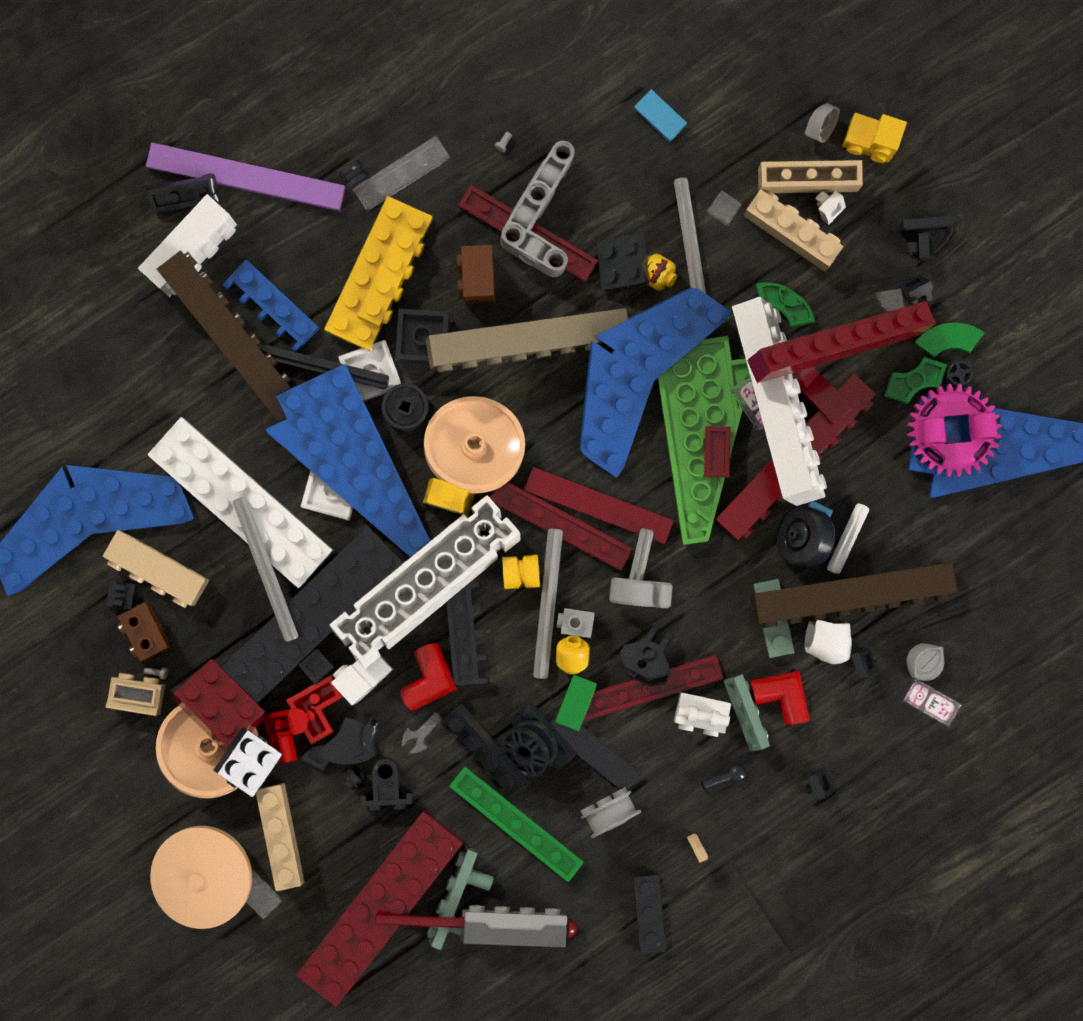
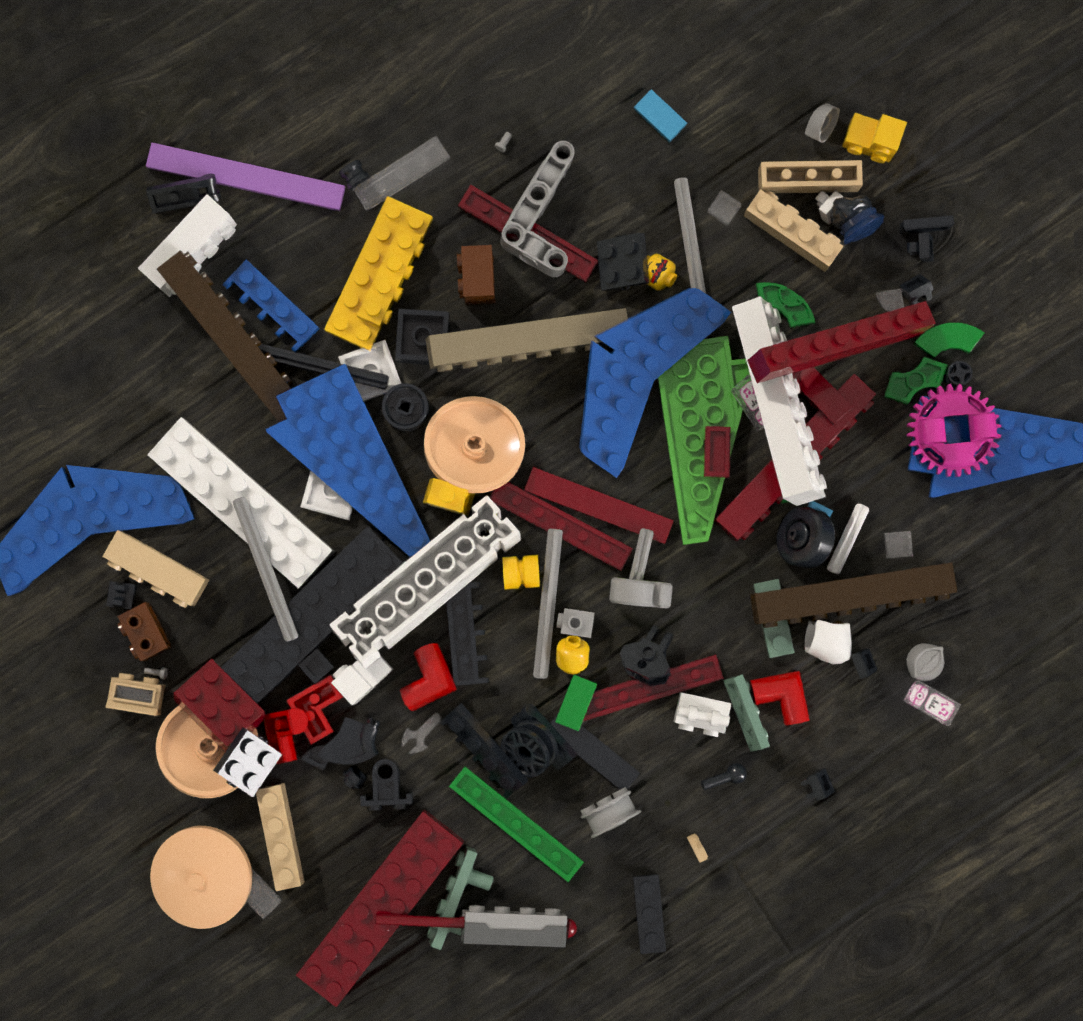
none -> piece [830,195,884,244]
none -> clear tile [884,531,913,558]

